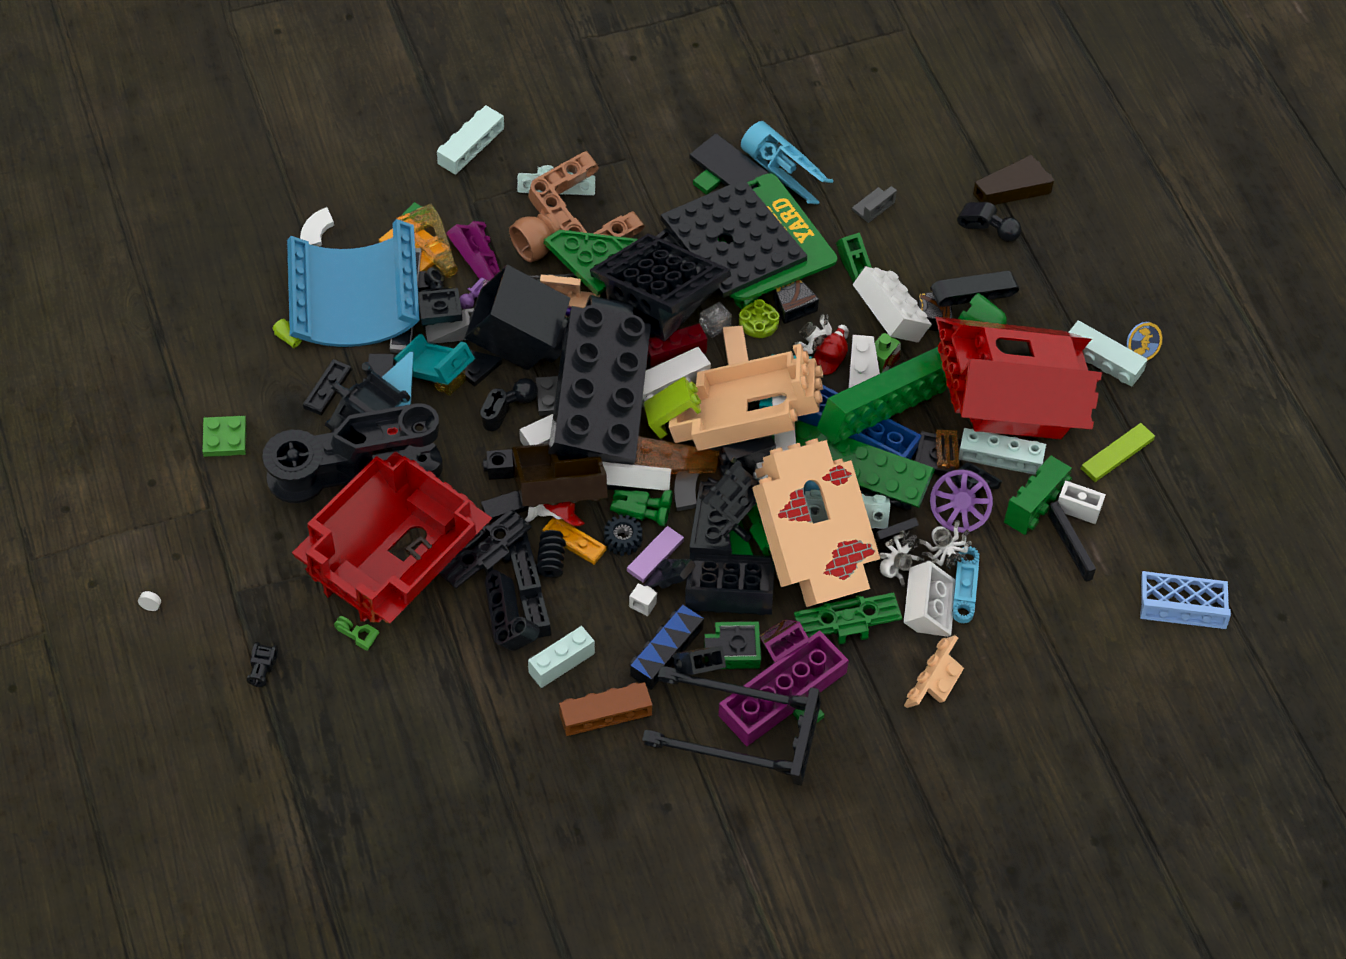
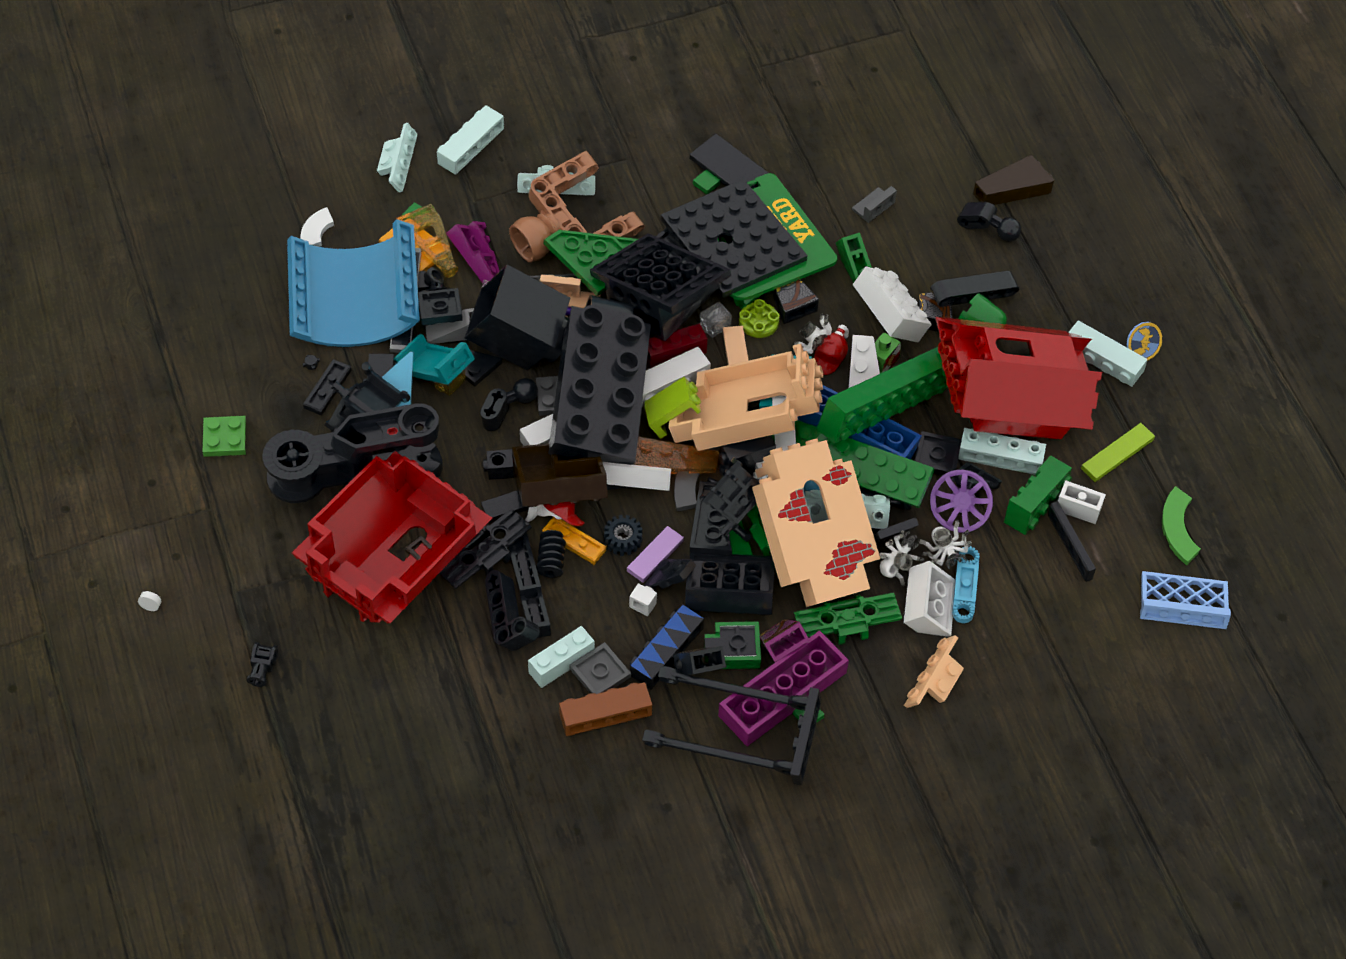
lime cone [272,319,302,348] -> none
bright green piece [334,616,379,650] -> none
medium lavender axle [460,278,488,309] -> none
green piece [610,490,673,527] -> none
medium azure piece [741,121,833,204] -> none
clear orange tile [936,430,959,469] -> none
none -> black piece [302,355,320,370]
none -> light aqua bracket [377,123,417,193]
none -> dark grey plate [570,642,631,694]
none -> bright green tile [1162,486,1201,565]

